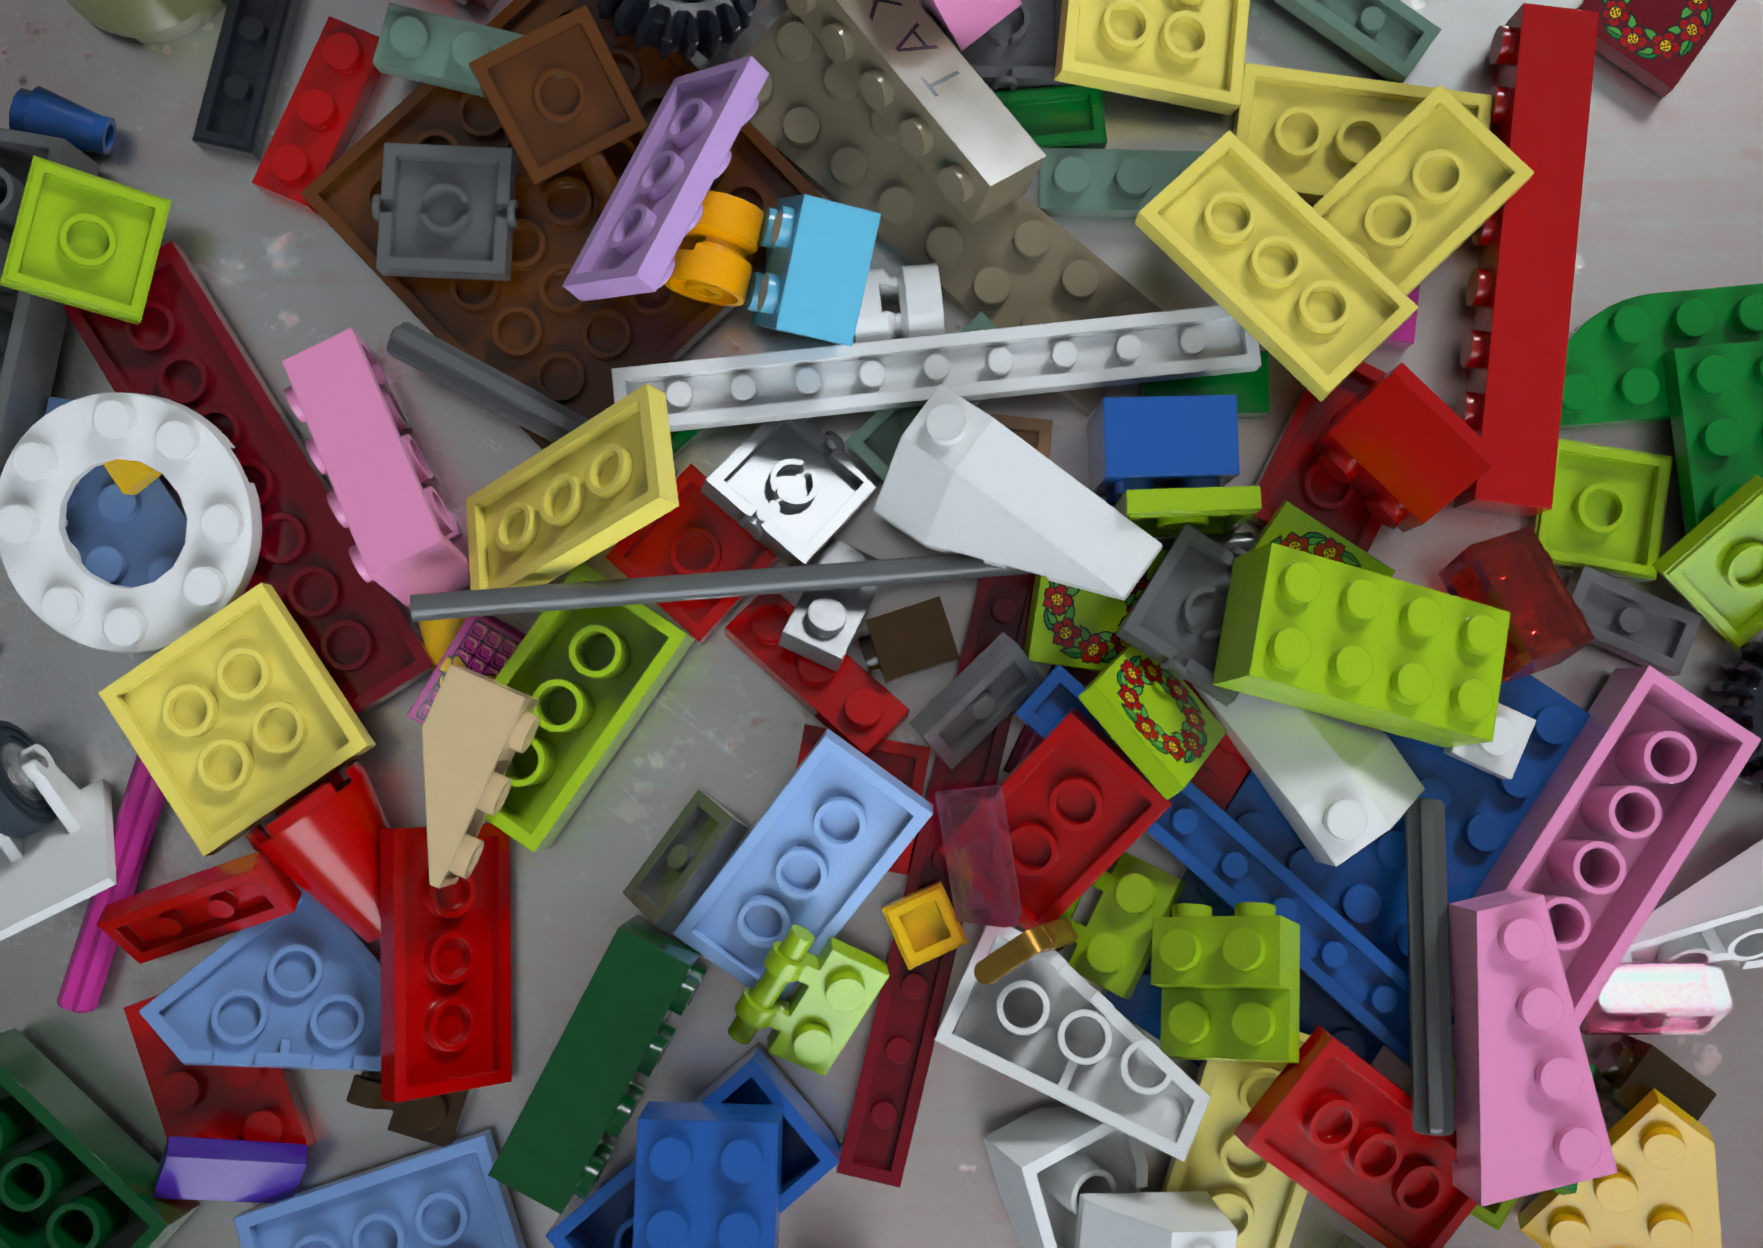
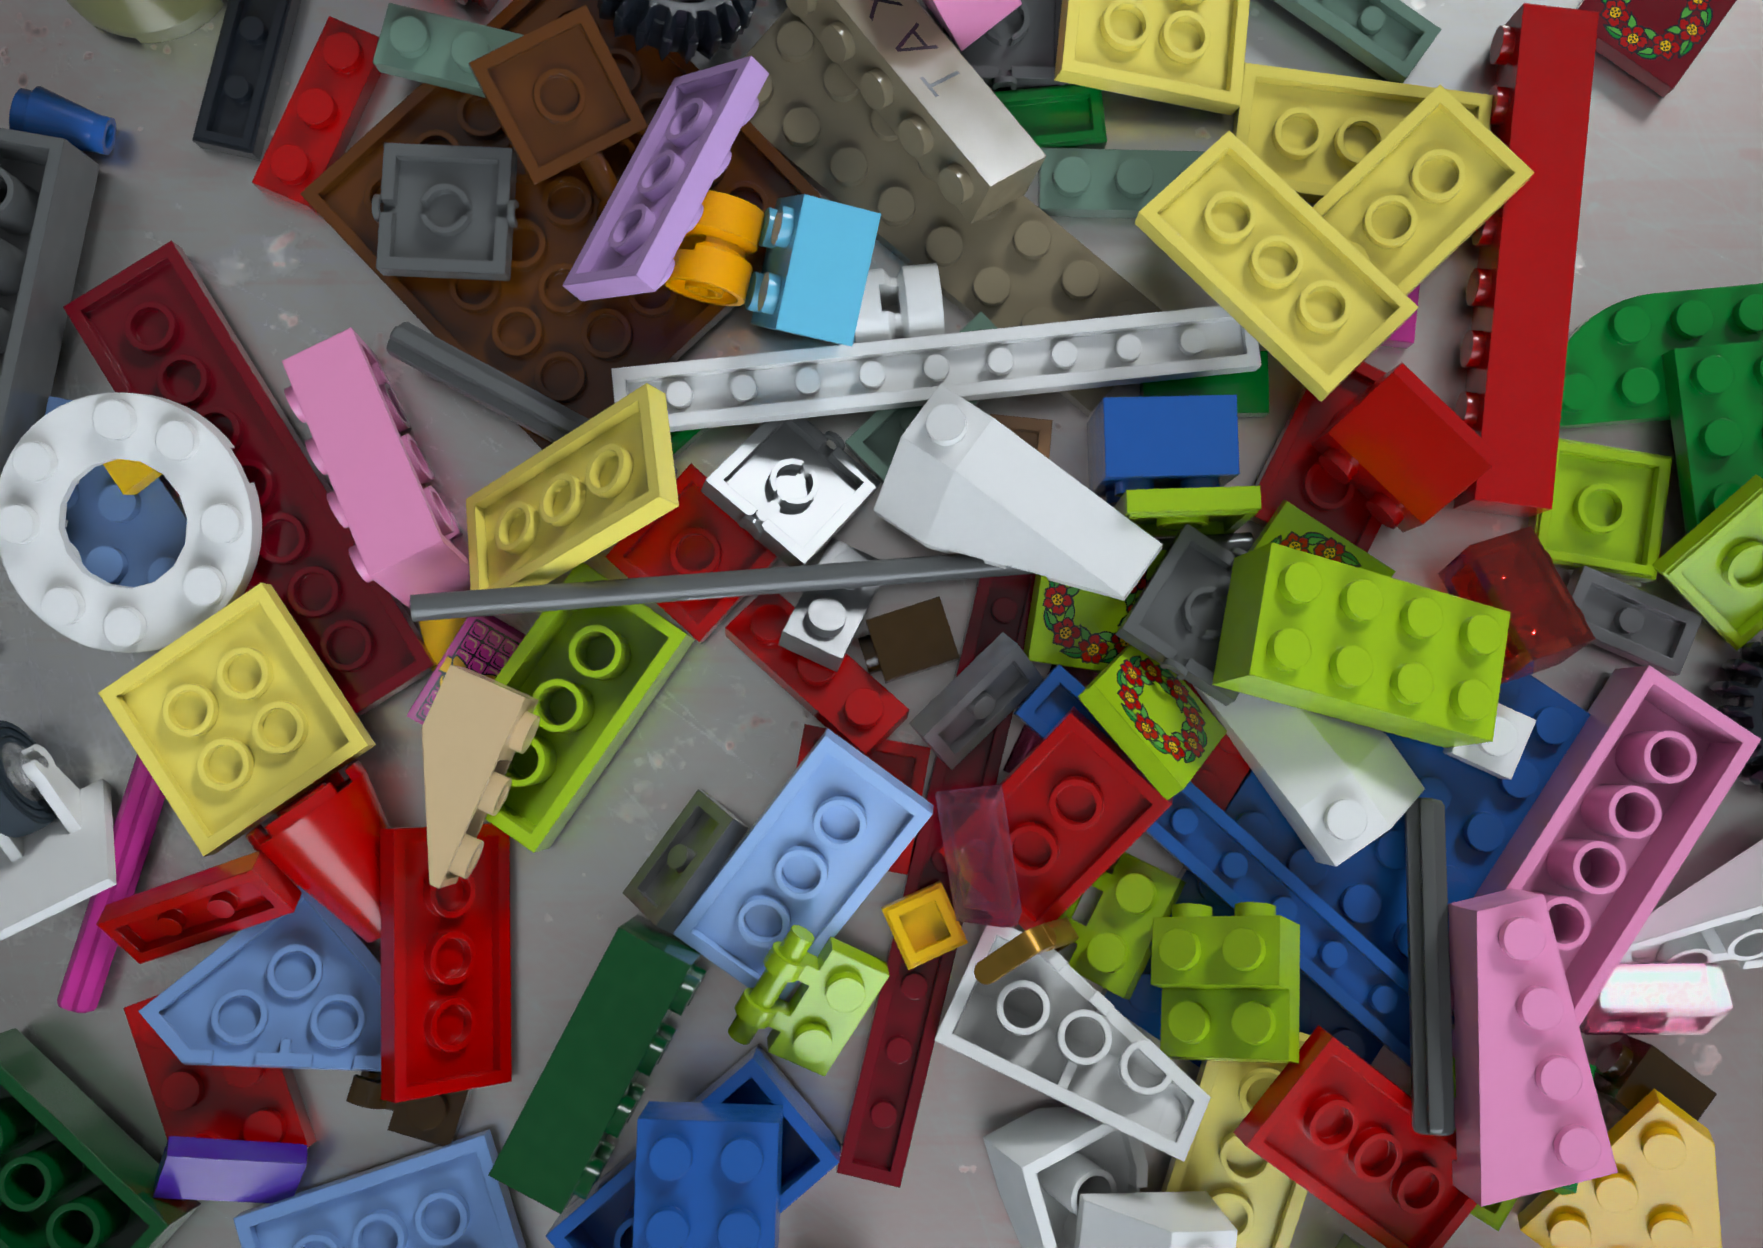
lime tile [0,155,172,325] -> none

